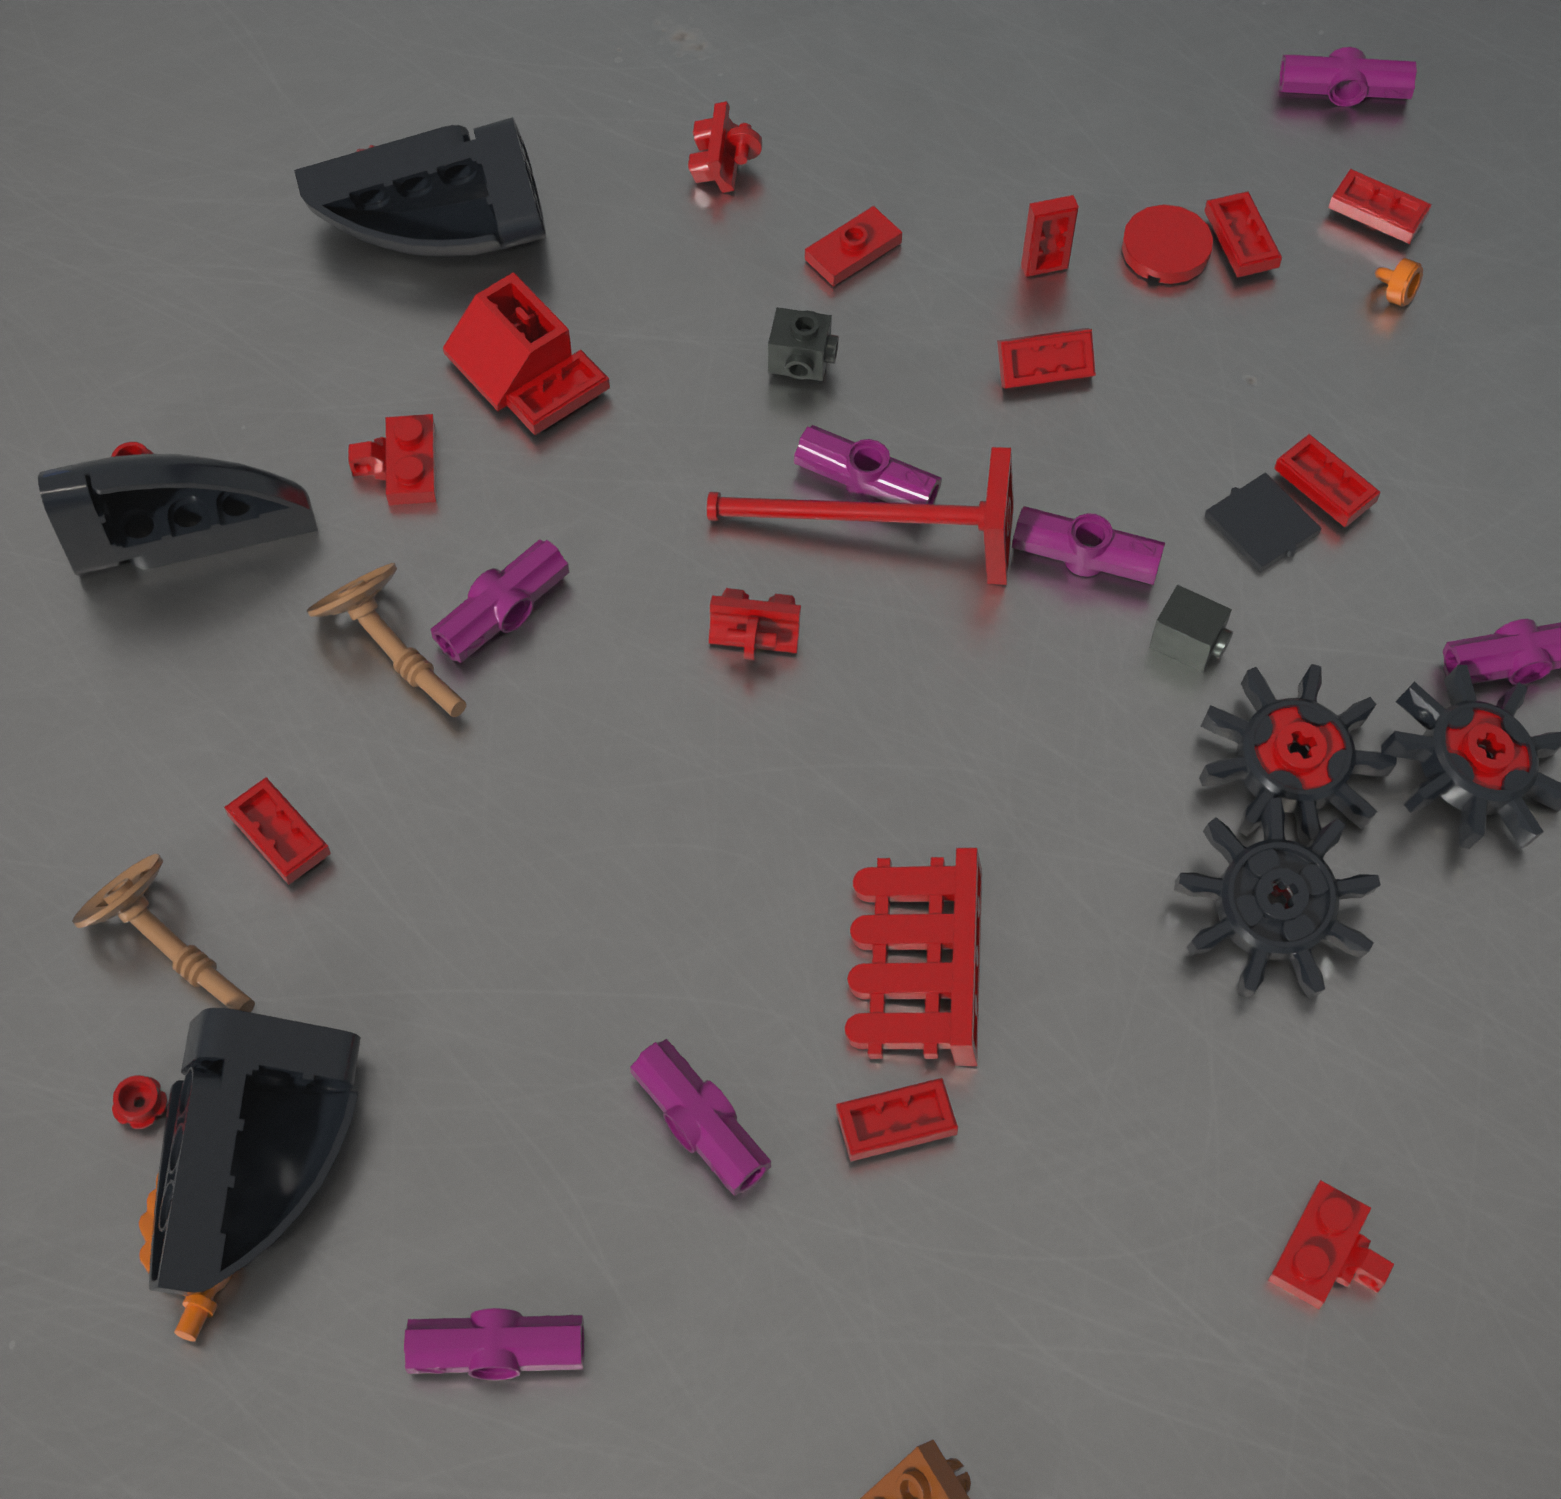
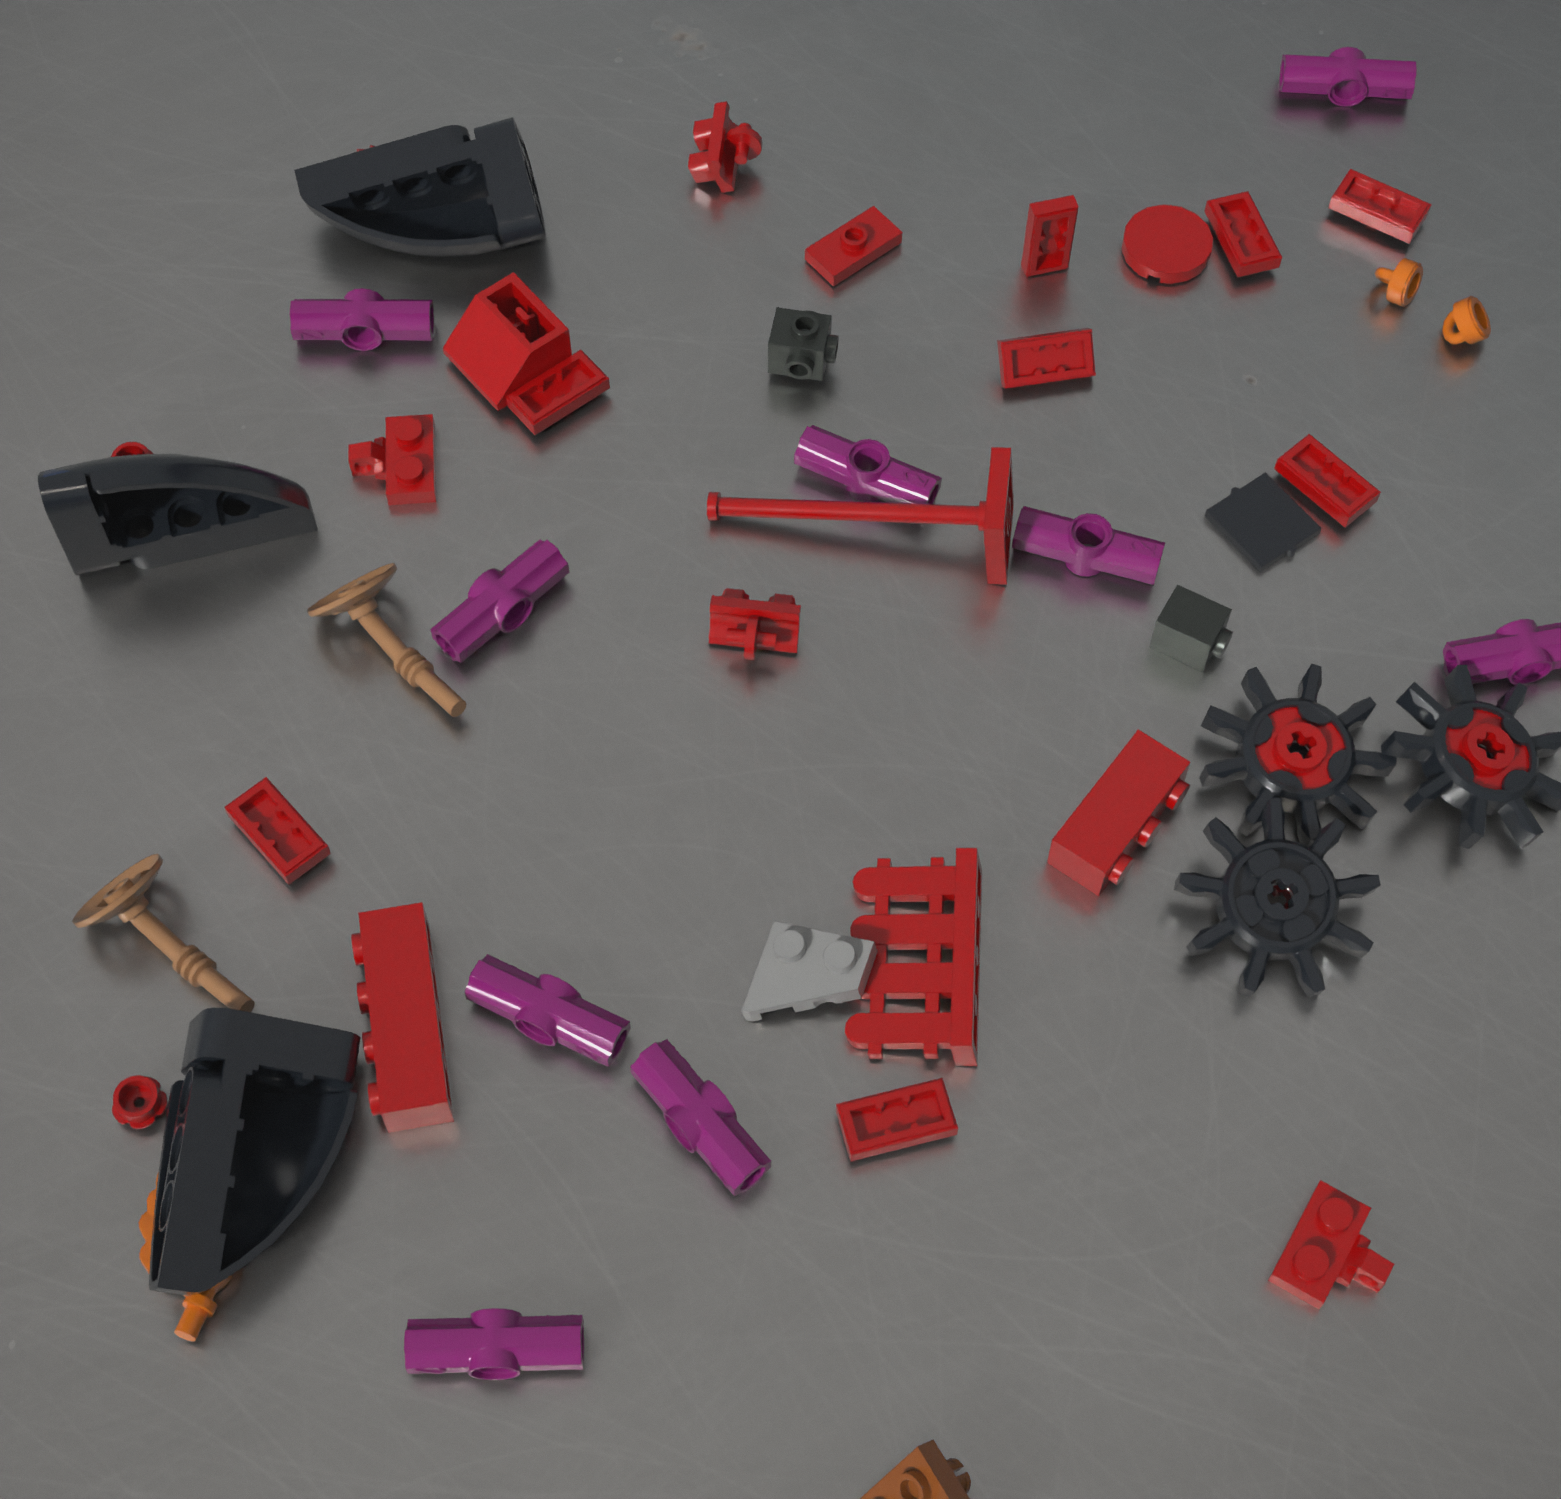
none -> magenta piece [290,288,435,351]
none -> red brick [351,902,454,1133]
none -> magenta piece [464,954,631,1067]
none -> light grey wing [741,921,878,1022]
none -> red brick [1047,729,1191,896]
none -> orange tile [1442,296,1491,345]

